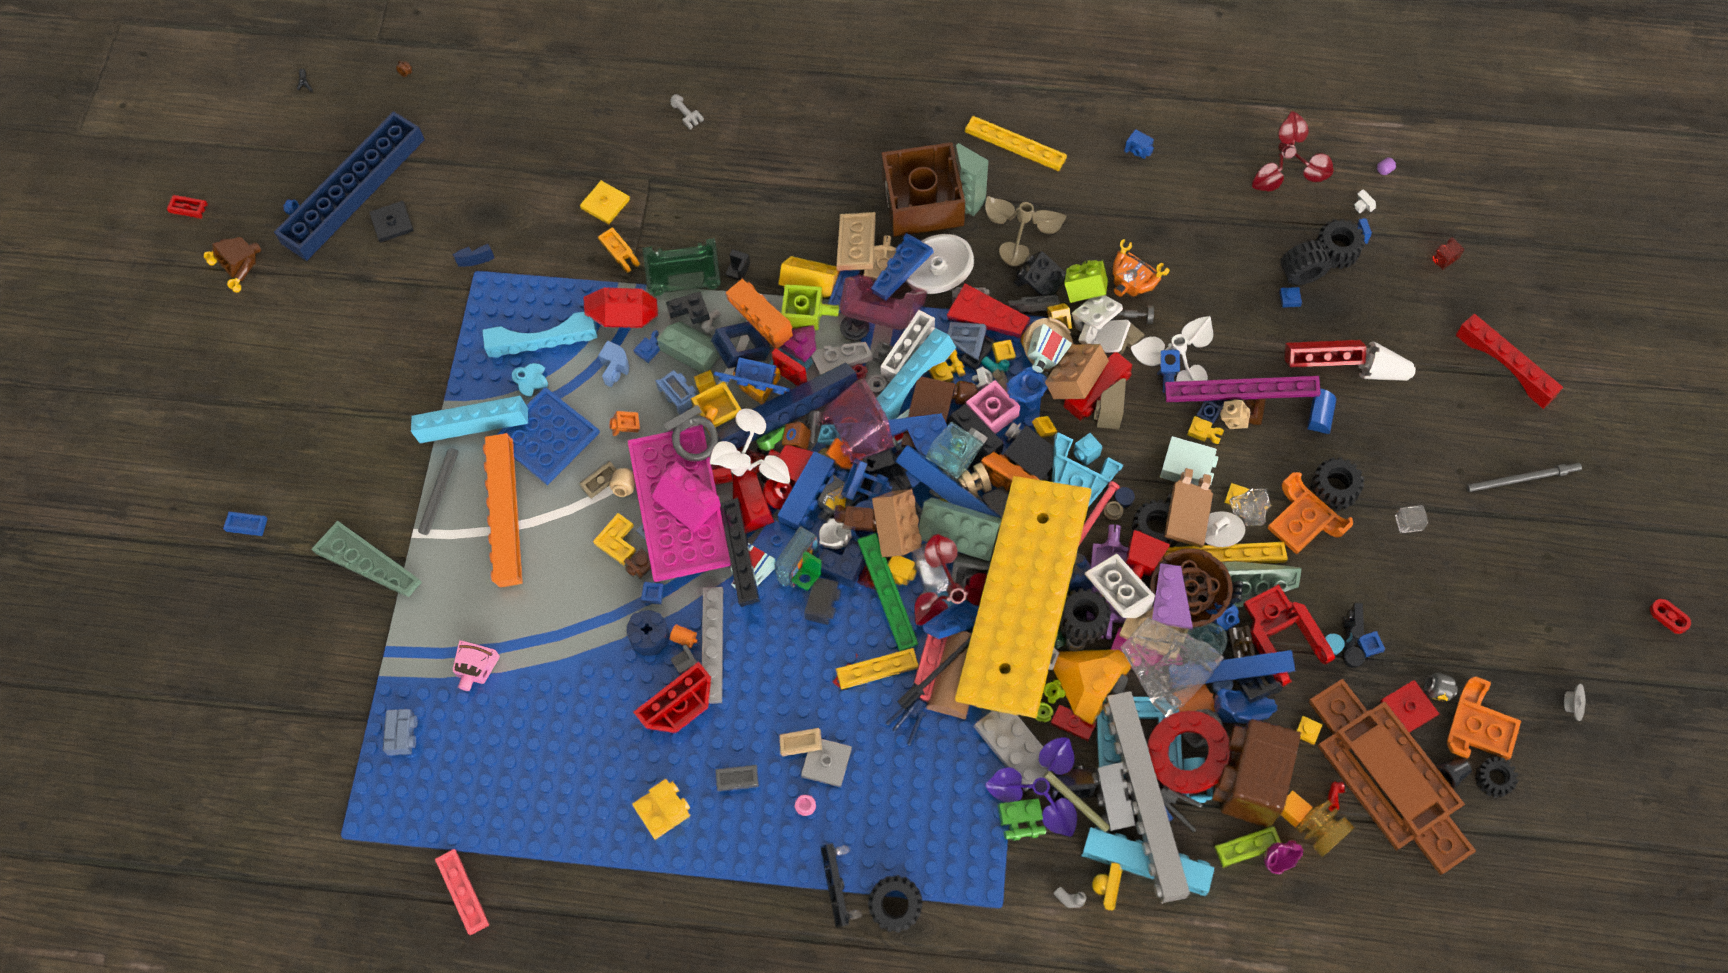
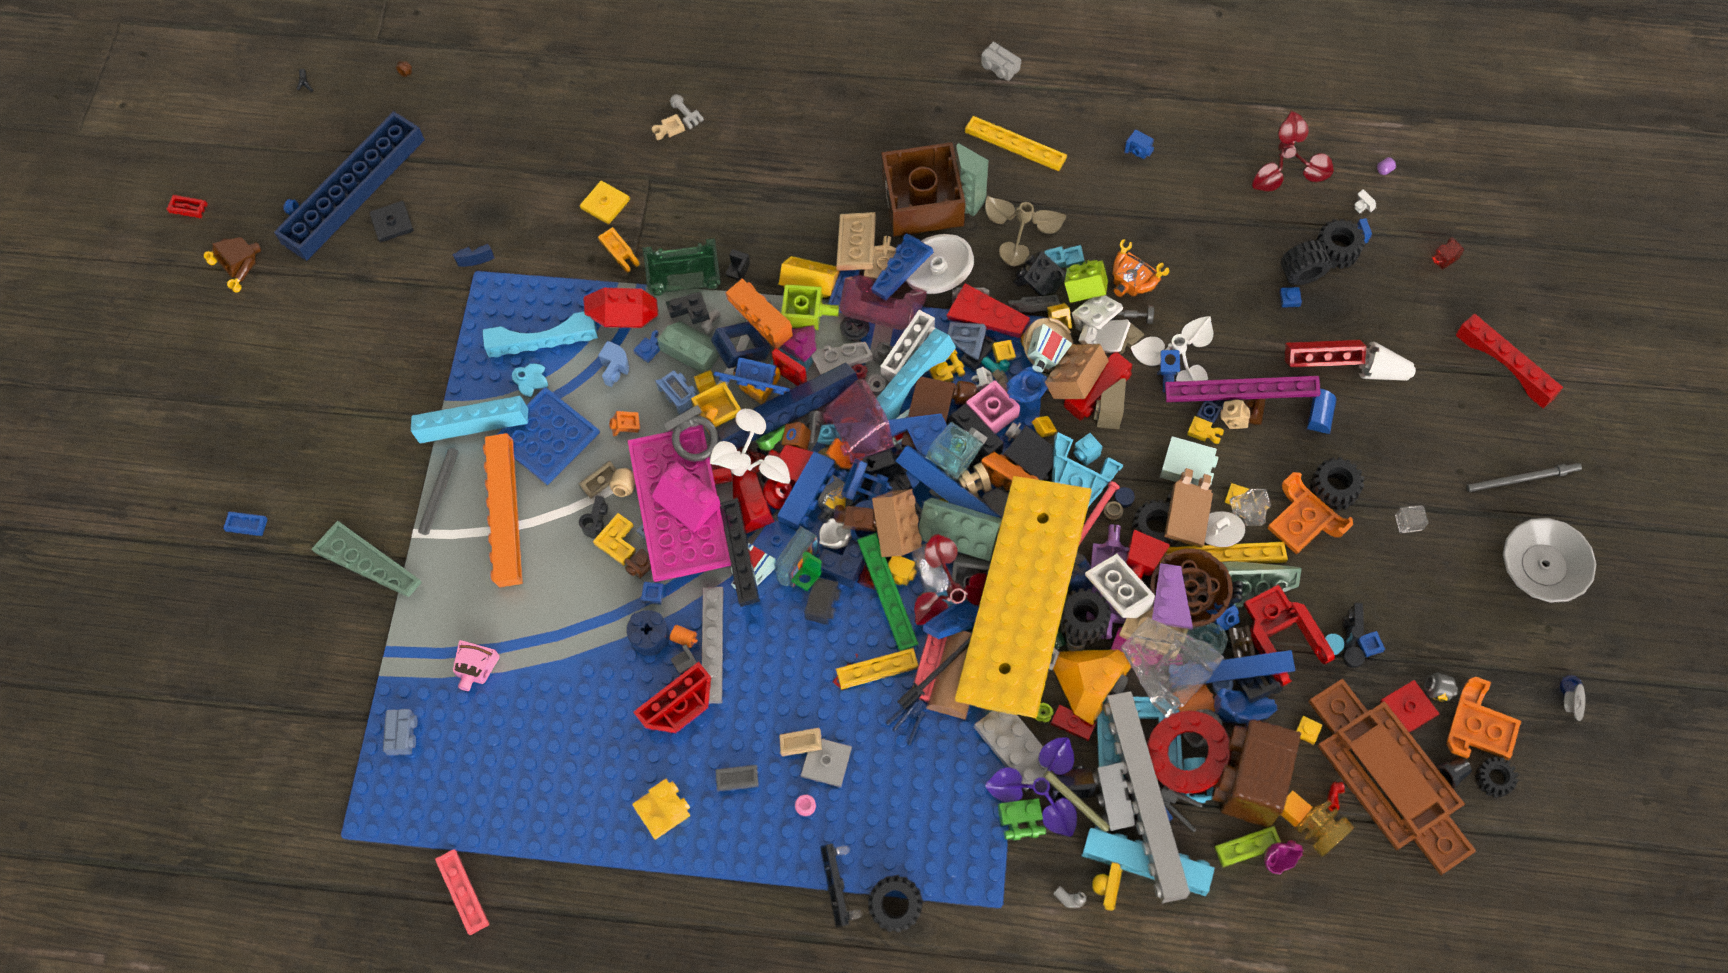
lime plate [1043,680,1066,704] -> none
red plate [1650,599,1691,634] -> none
none -> black plate [579,495,608,539]
none -> tan plate [652,114,685,140]
none -> light grey brick [981,42,1021,81]
none -> medium azure slope [1045,245,1085,268]
none -> light grey dish [1503,518,1597,603]
none -> clear blue tile [1560,675,1583,694]

